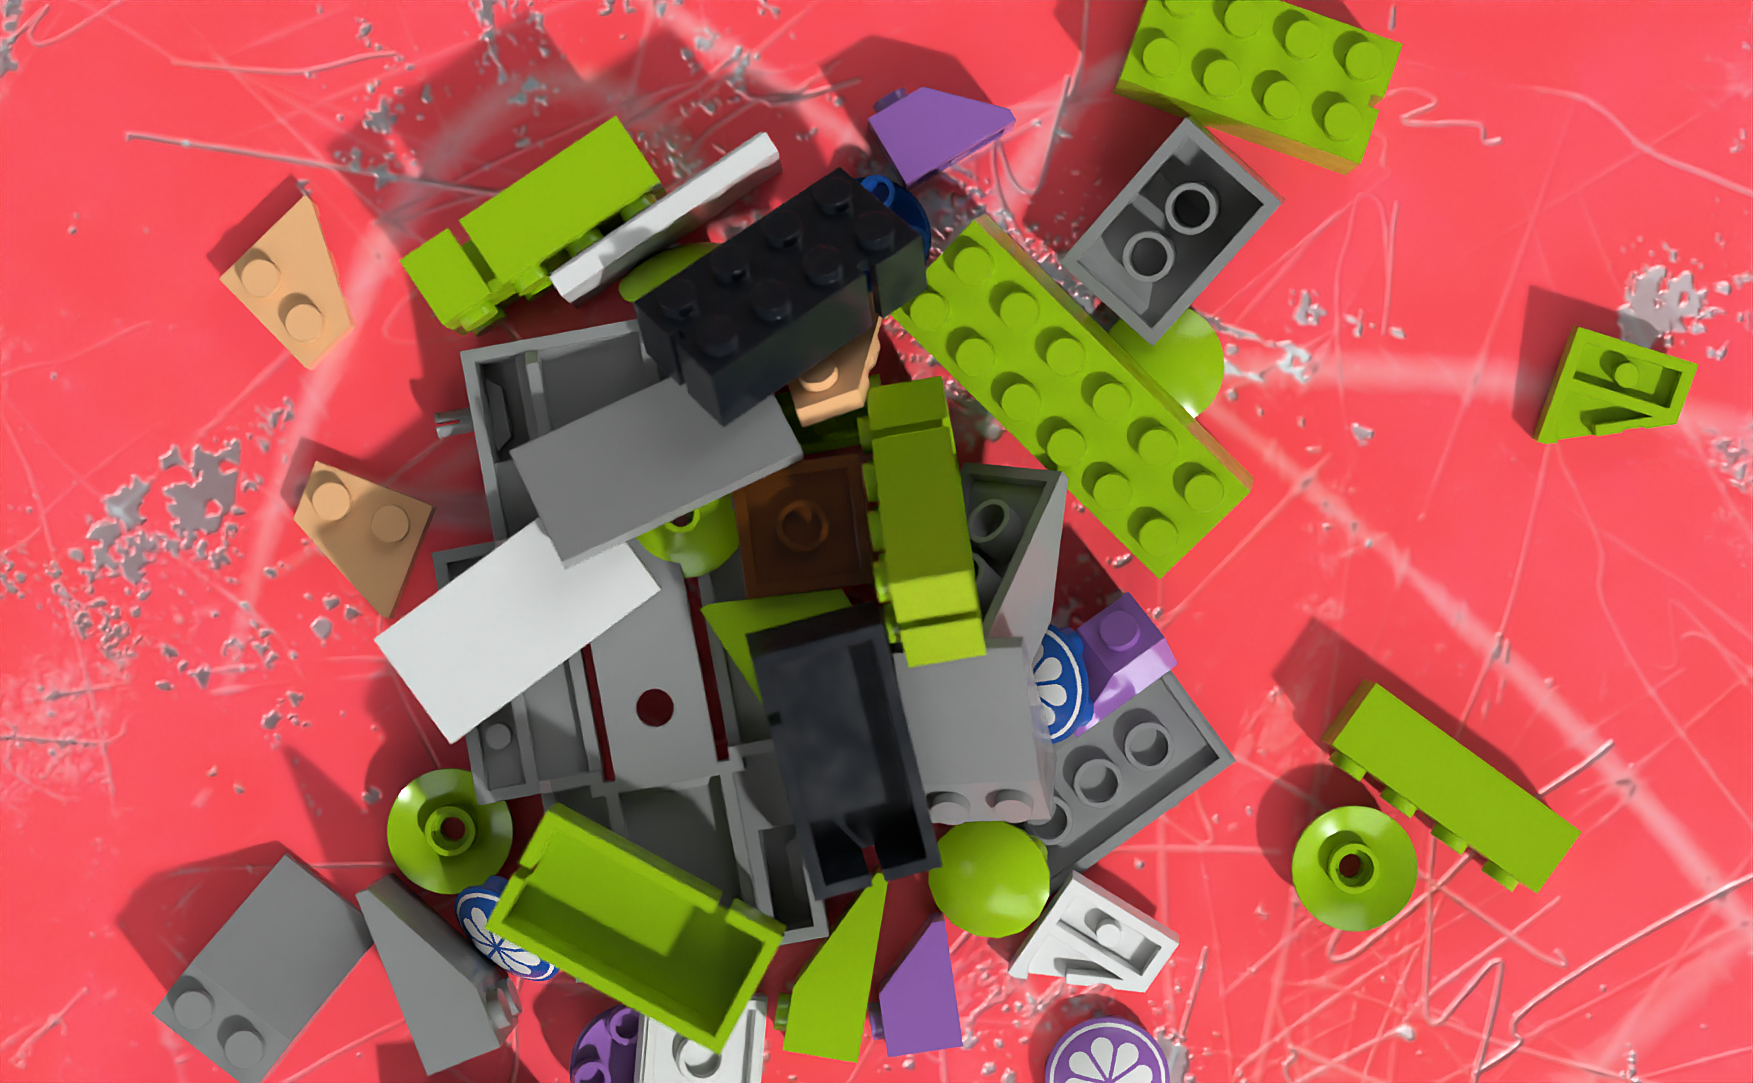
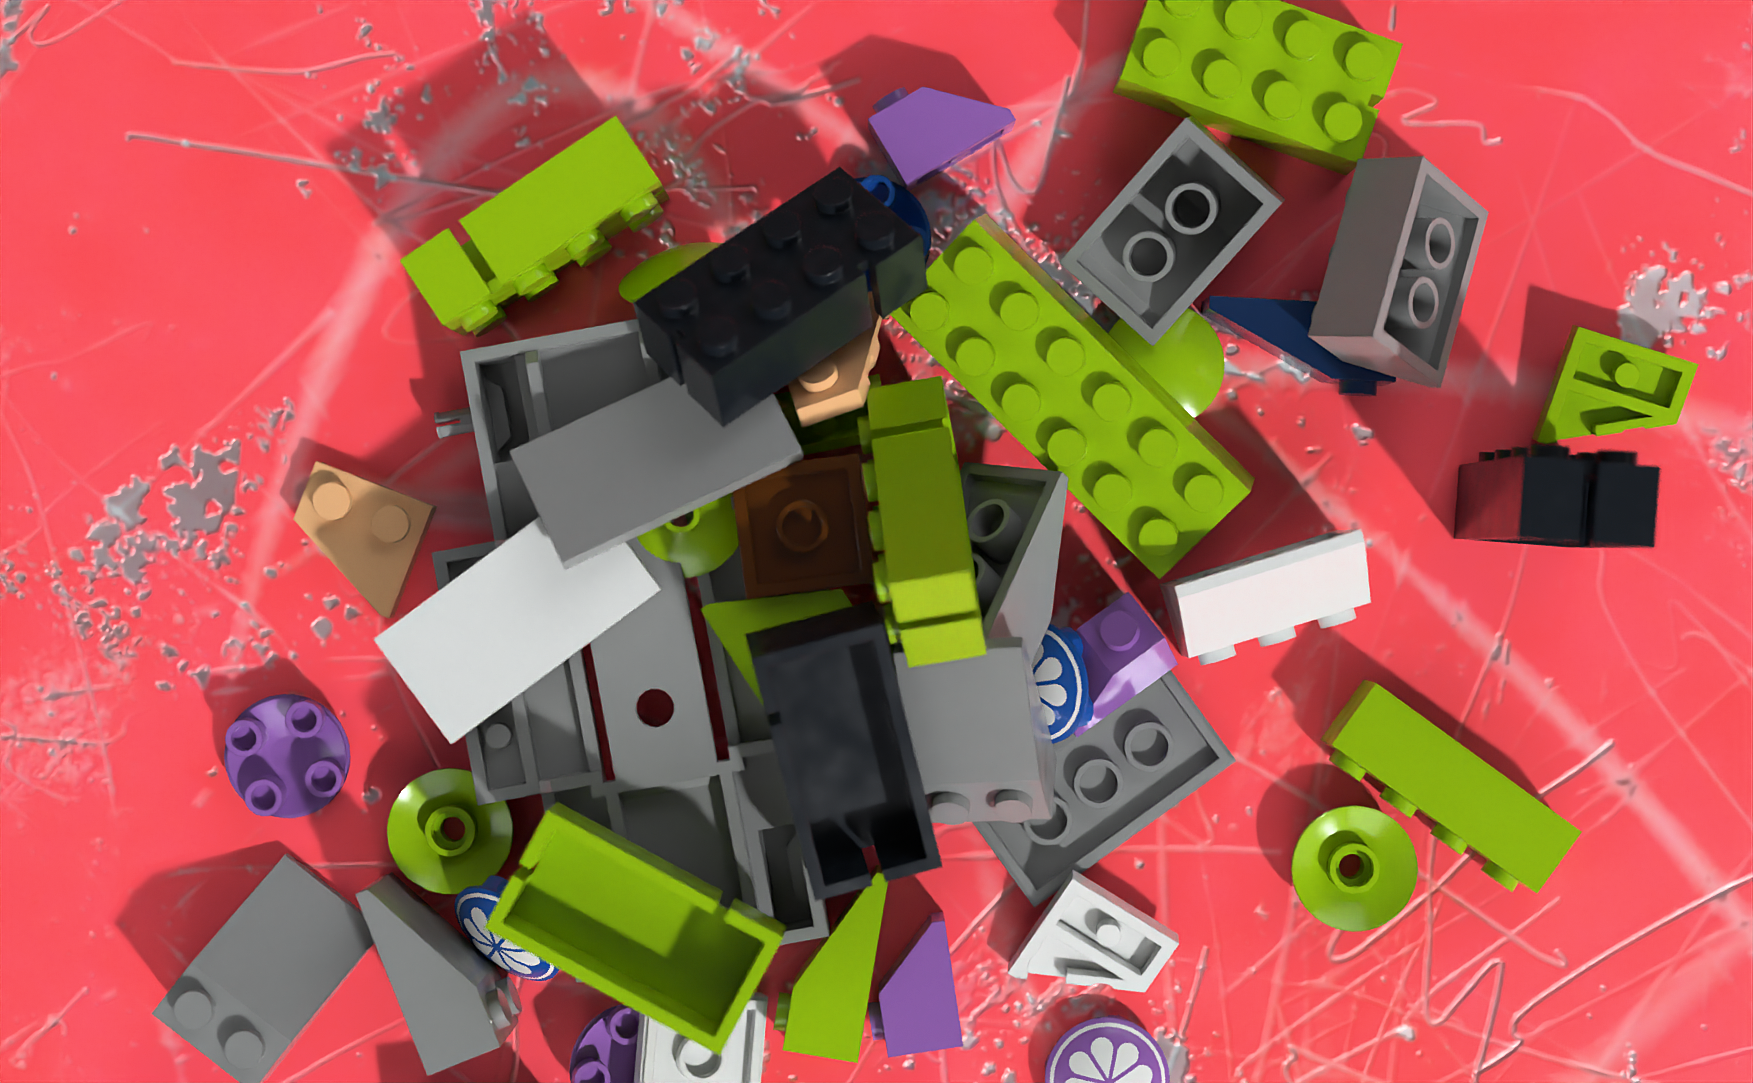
light nougat wing [219,195,356,370] -> none
white tile [549,132,783,309] -> none
lime dish [928,821,1050,938] -> none
none -> medium lavender dish [224,694,351,818]
none -> white slope [1159,529,1371,665]
none -> dark blue slope [1201,296,1396,396]
none -> light grey slope [1308,156,1489,388]
none -> black piece [1453,444,1661,548]

